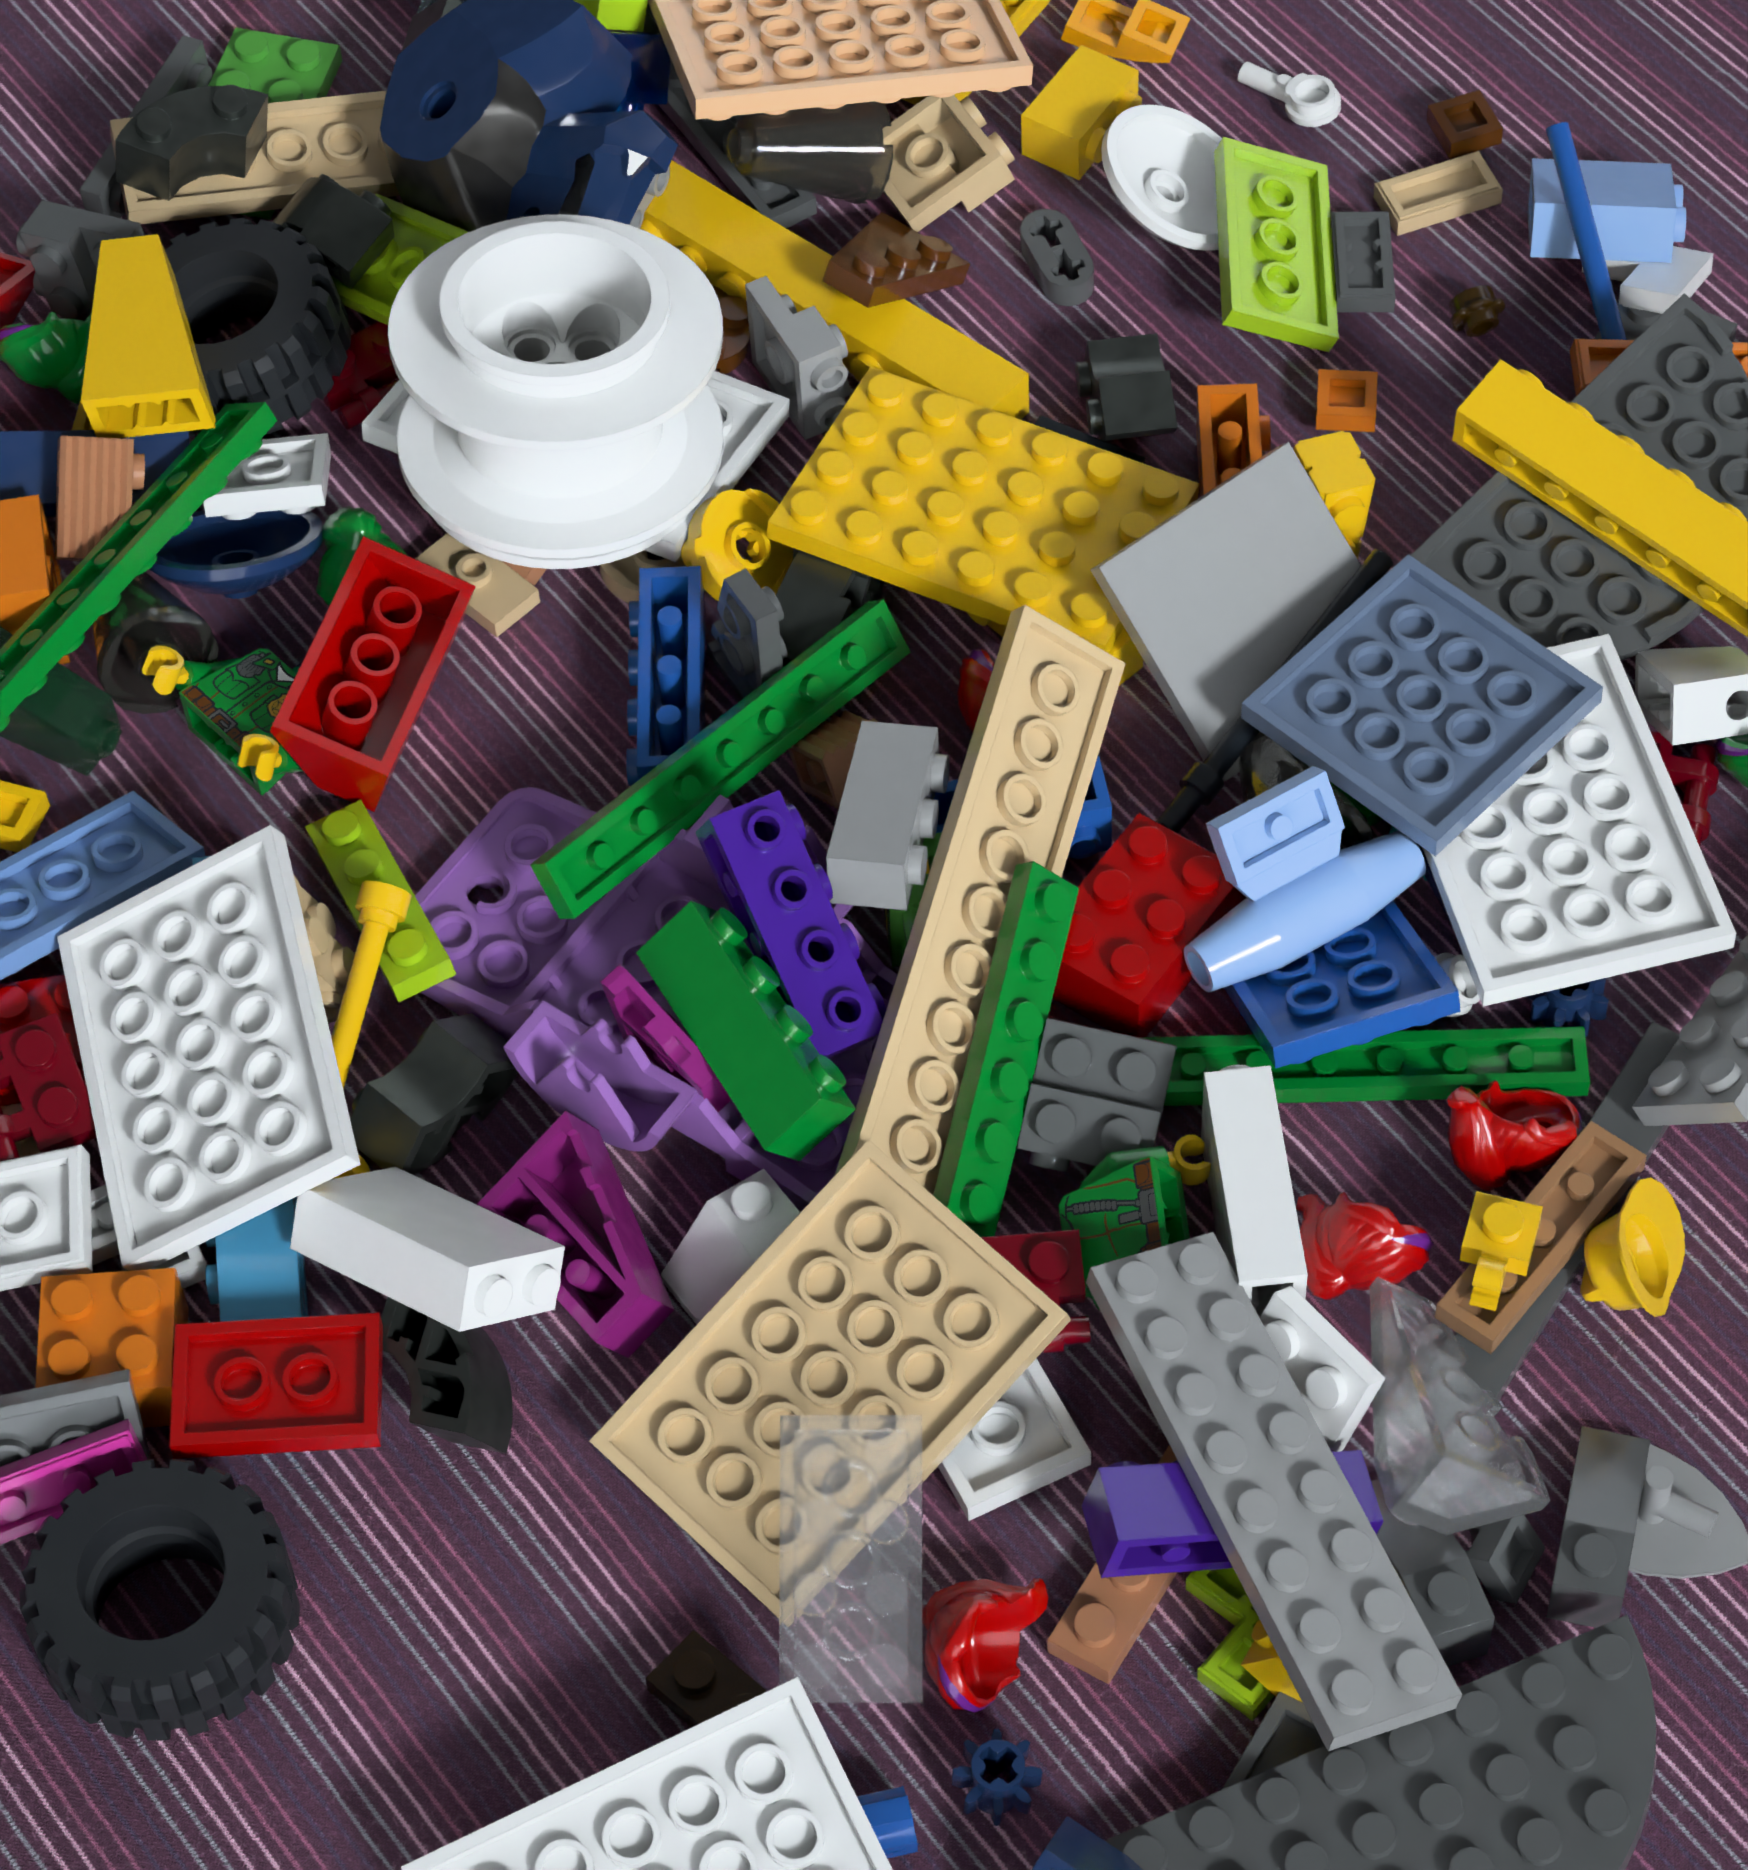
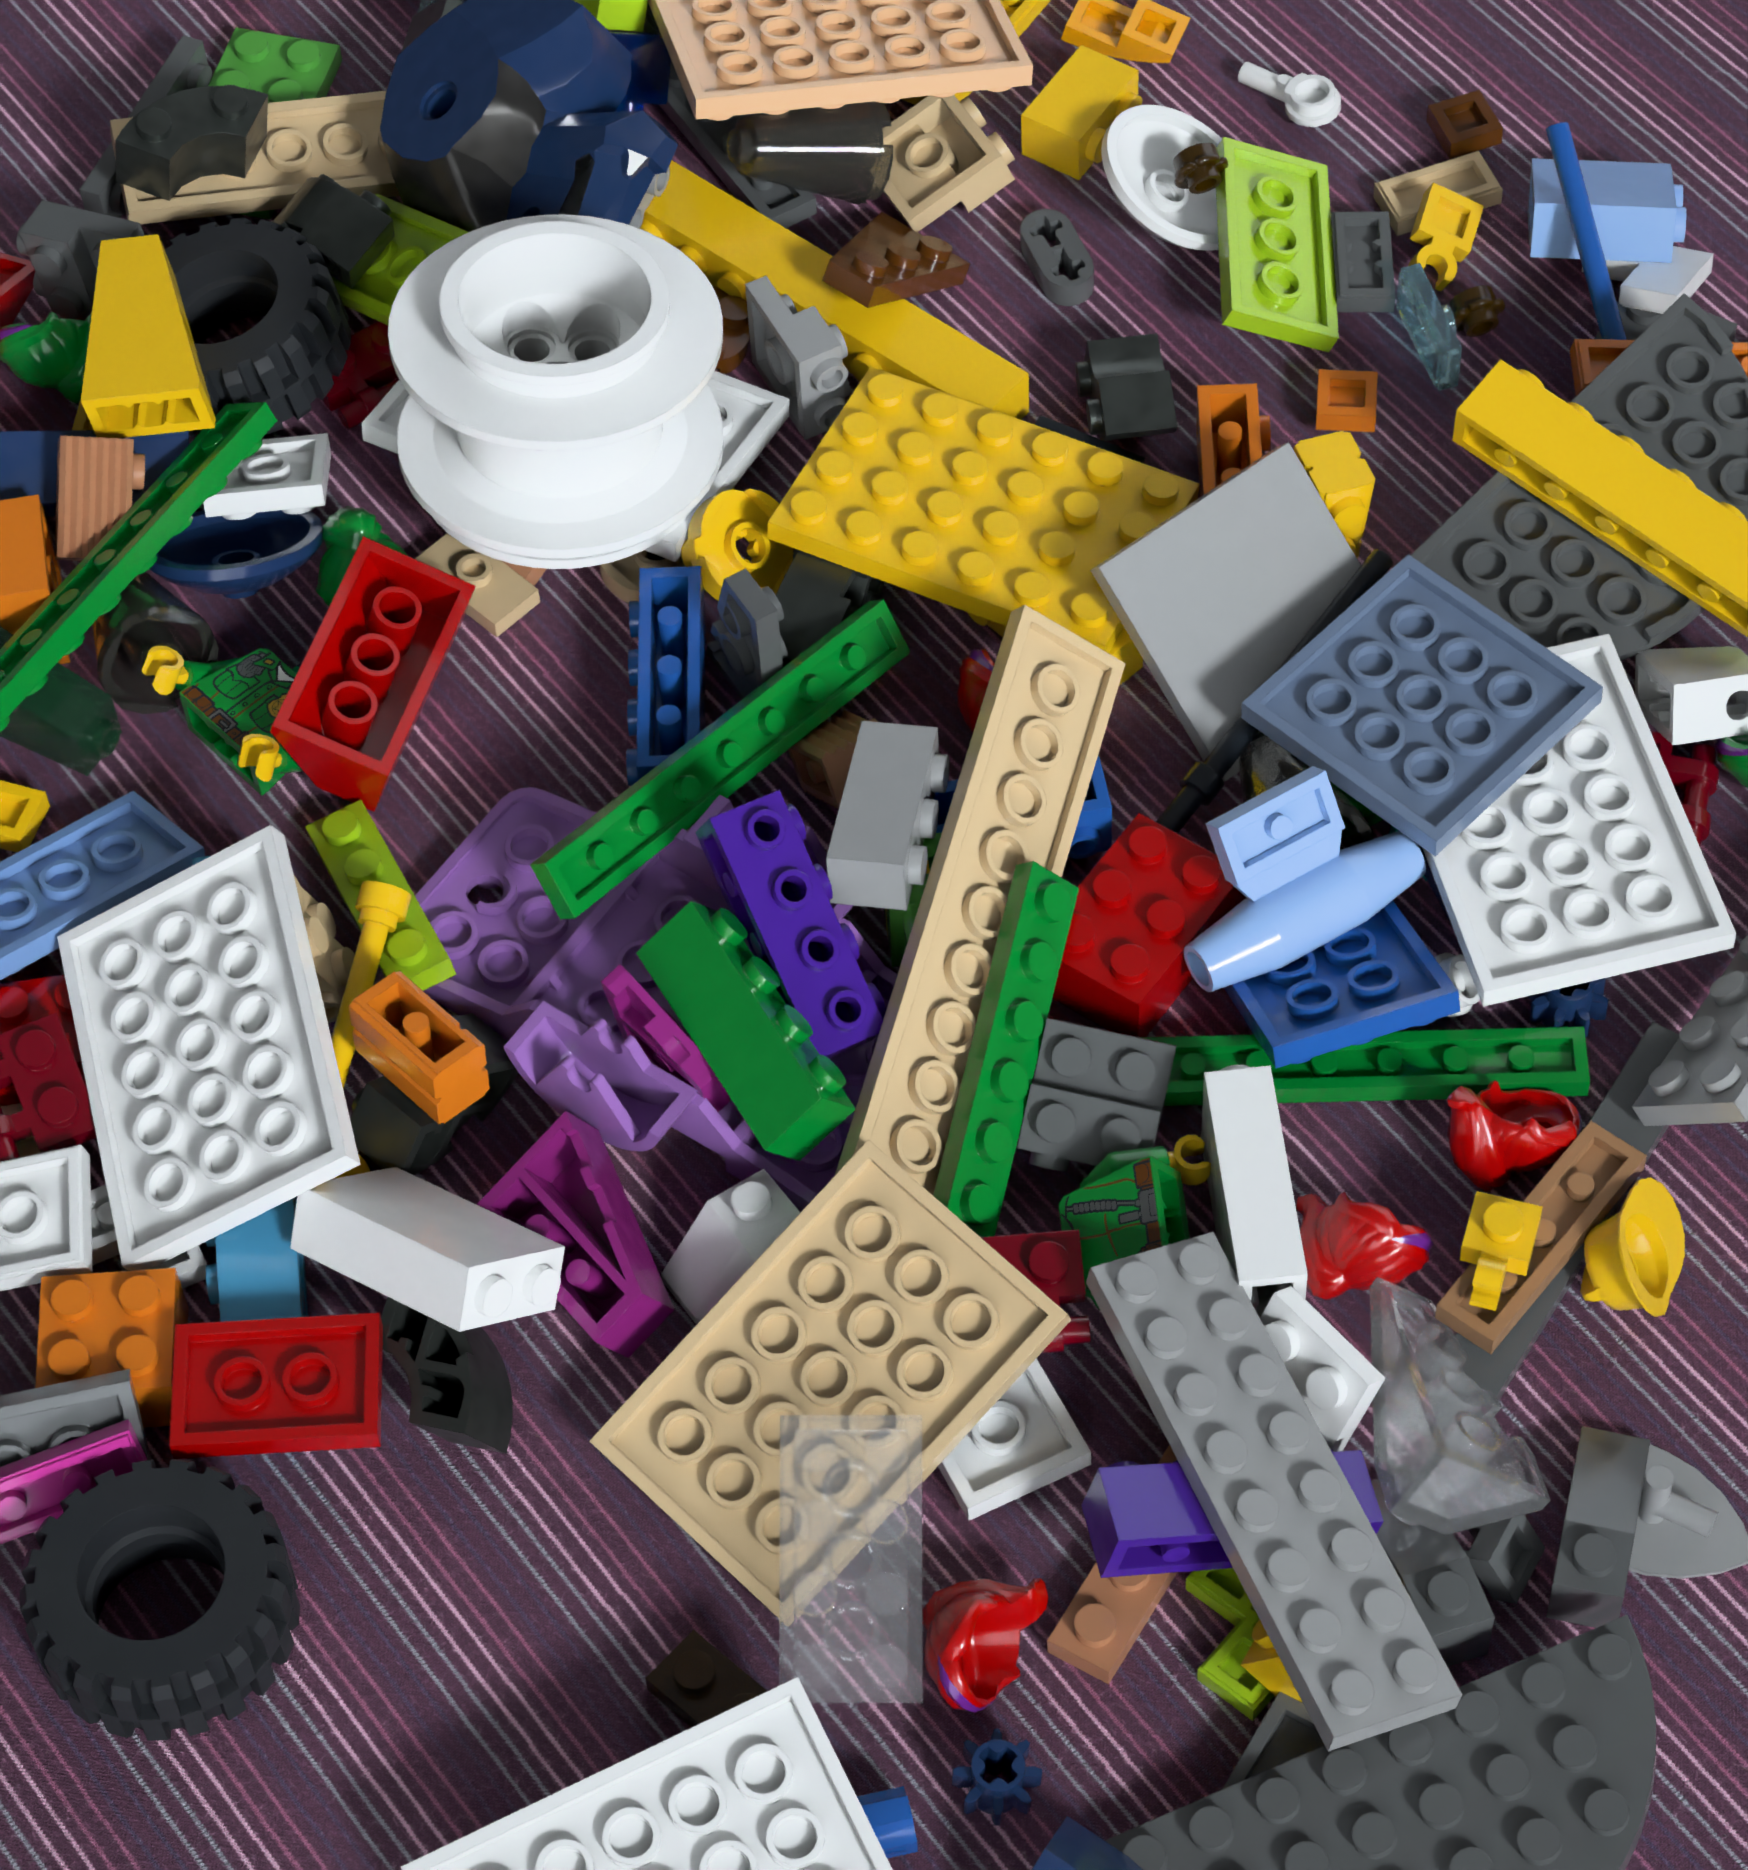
none -> orange brick [349,971,490,1124]
none -> dark brown plate [1173,143,1228,194]
none -> clear light blue plate [1396,263,1462,391]
none -> yellow plate [1408,182,1484,291]

